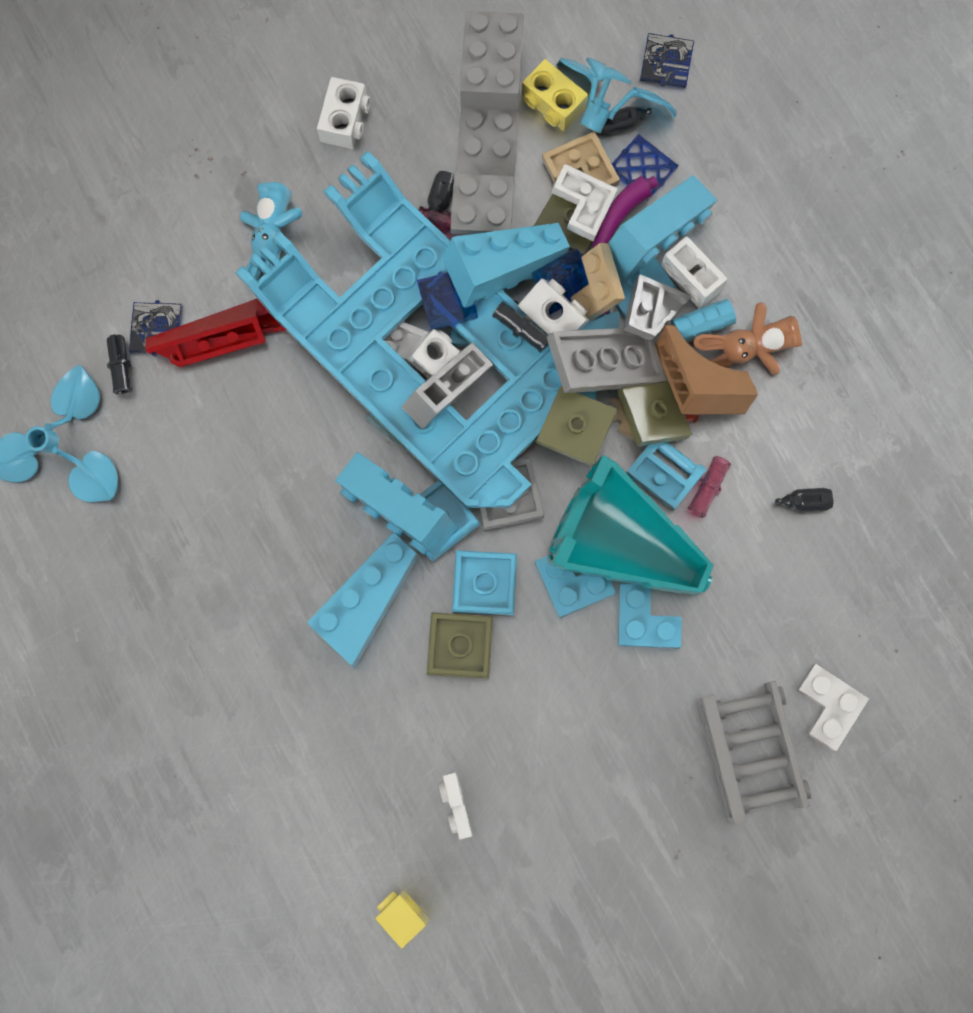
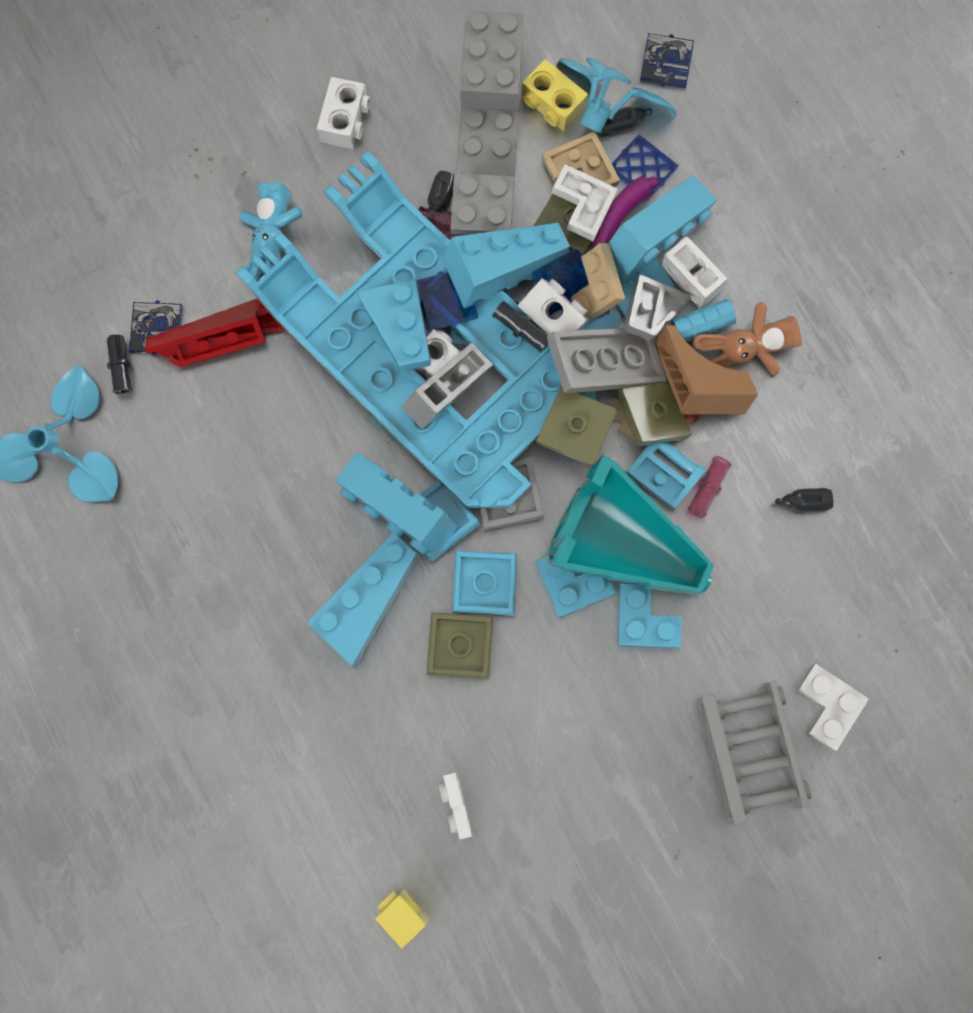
none -> medium azure wing [356,280,431,371]

